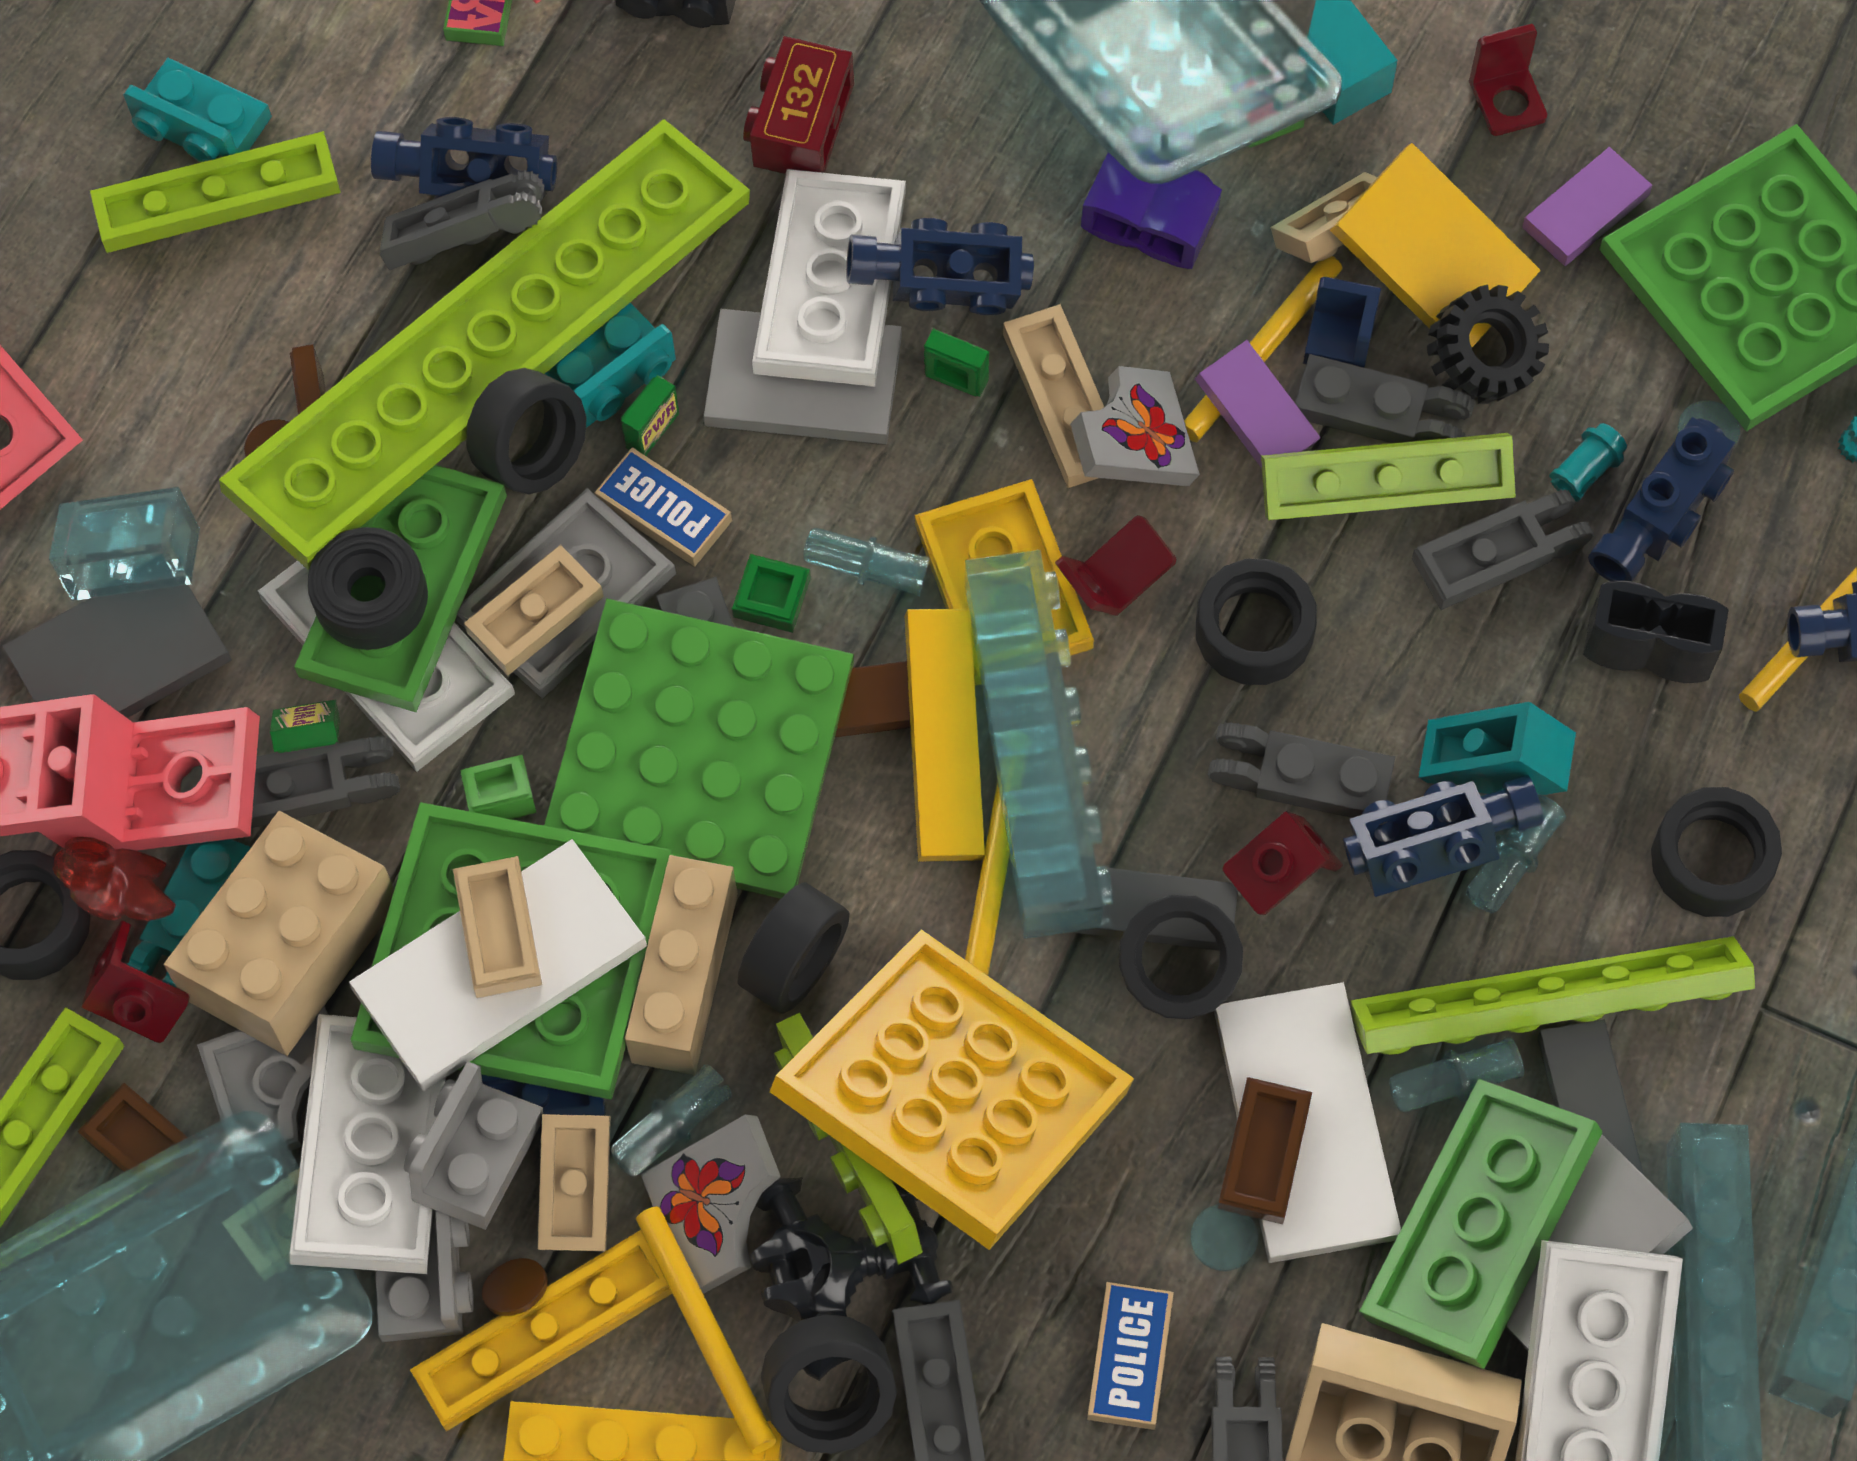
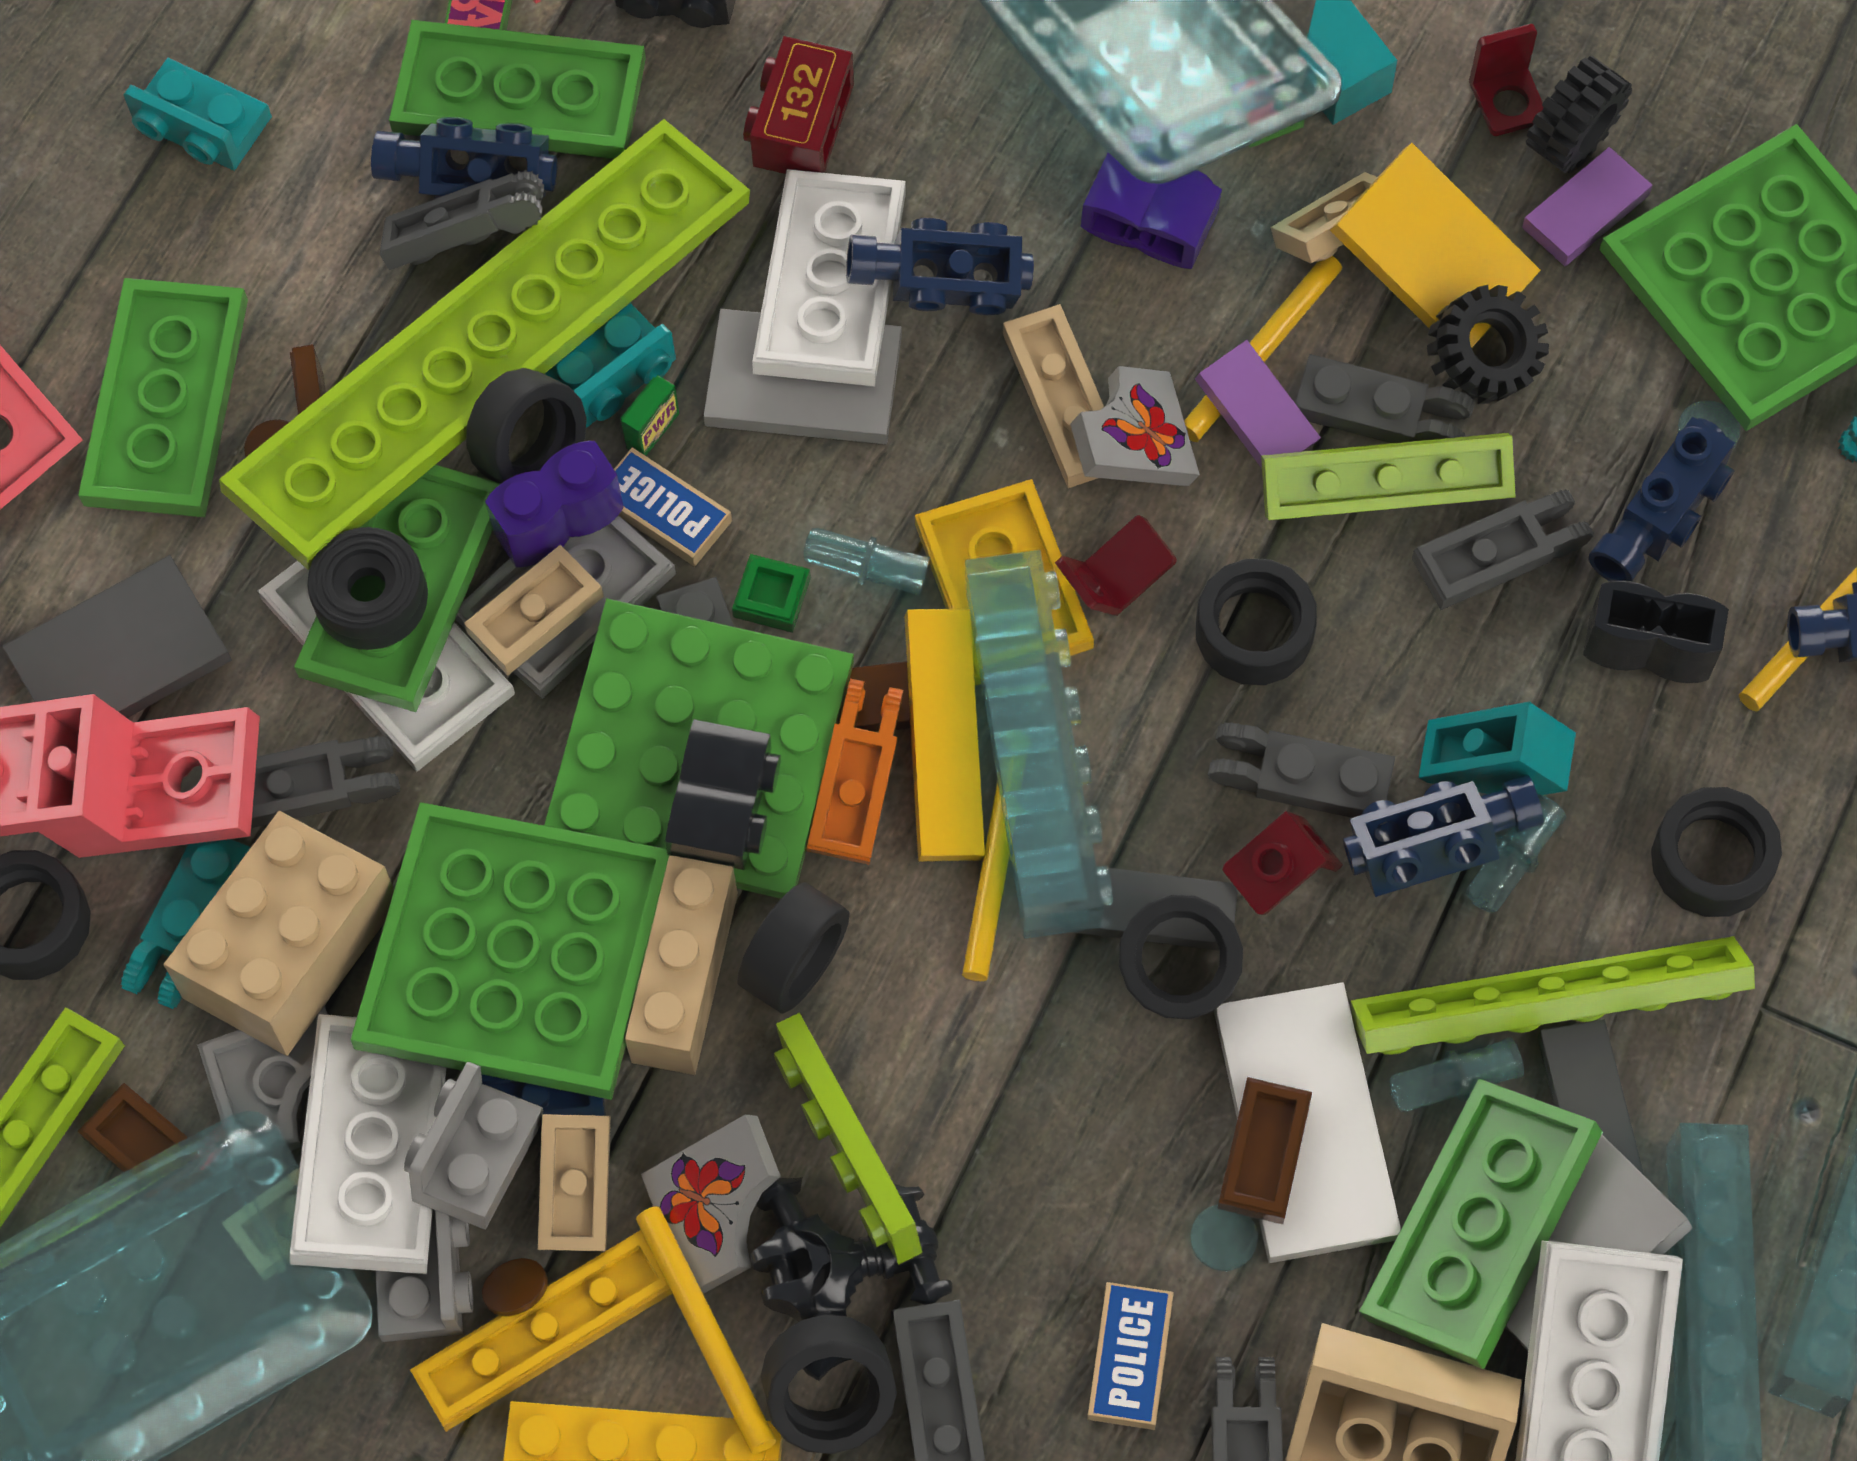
clear light blue brick [49,487,200,601] -> none
clear red plate [53,837,176,921] -> none
dark red bracket [81,920,190,1043] -> none
lime plate [90,131,341,253] -> none
green tile [270,699,340,753] -> none
white tile [349,839,647,1092] -> none
tan tile [453,856,542,998] -> none
bright green tile [460,755,537,819] -> none
clear light blue axle [611,1064,732,1177] -> none
yellow plate [769,929,1134,1250] -> none
green tile [924,328,989,397] -> none
dark blue panel [1303,277,1381,368] -> none
teal pin [1549,423,1627,502] -> none
none -> bright green plate [78,278,248,517]
none -> bright green plate [389,20,646,159]
none -> dark purple brick [485,441,624,568]
none -> black brick [665,719,781,870]
none -> orange hinge [807,679,904,865]
none -> black tyre [1526,56,1632,173]

